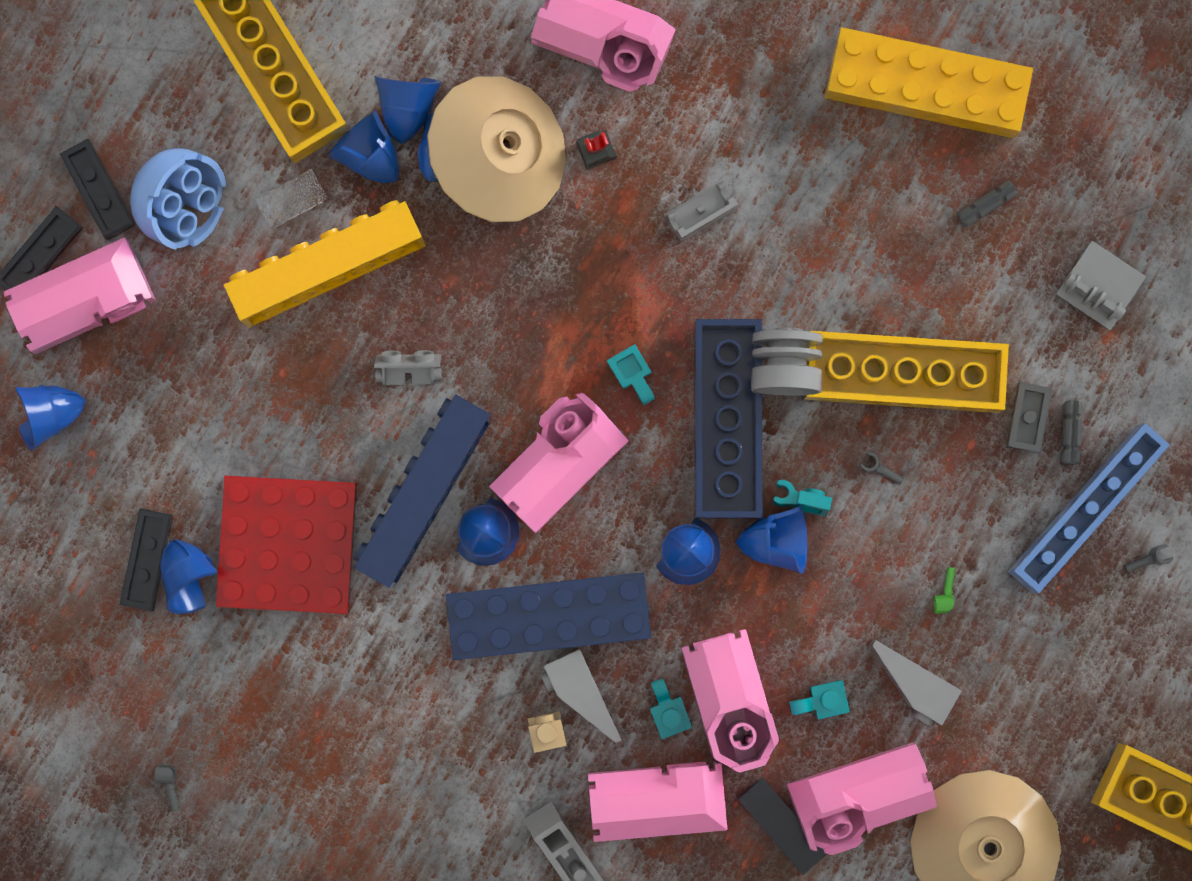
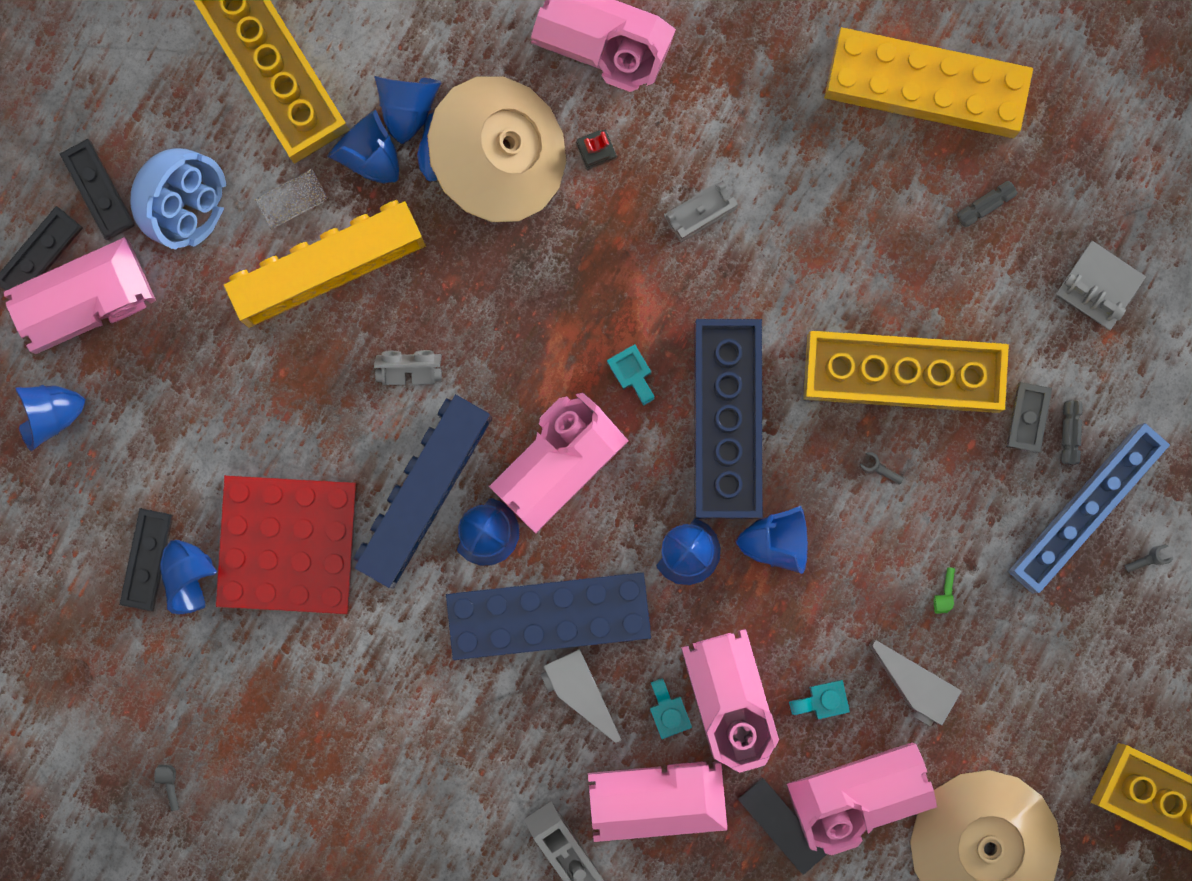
tan brick [528,711,567,753] -> none
light grey wheel [751,328,823,396] -> none
teal plate [772,480,832,517] -> none

